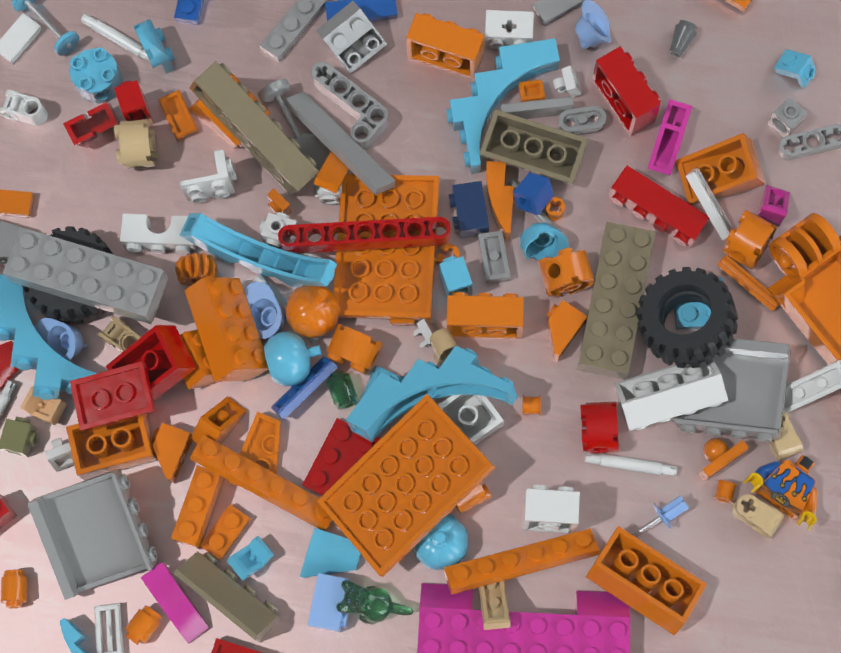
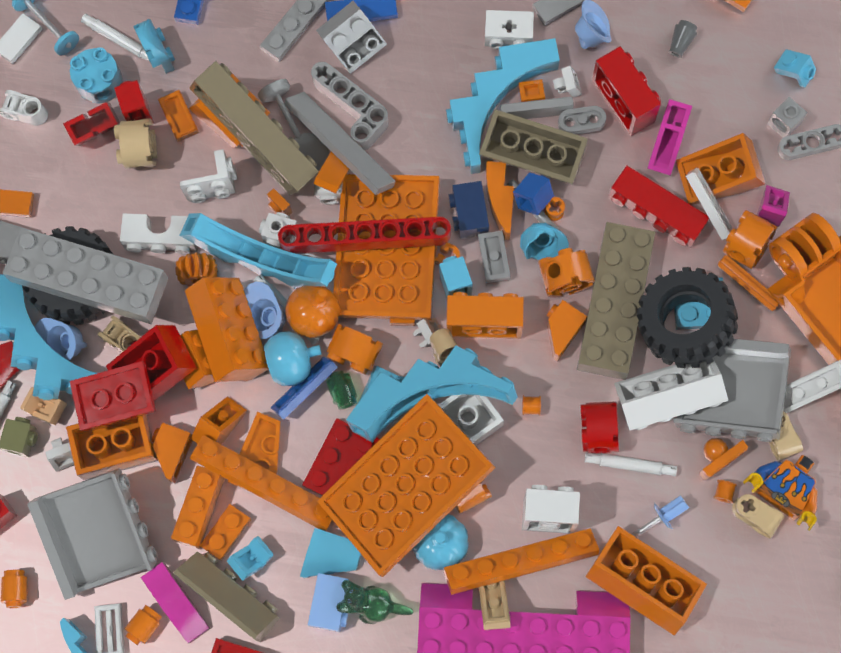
orange brick [406,13,484,79] -> none

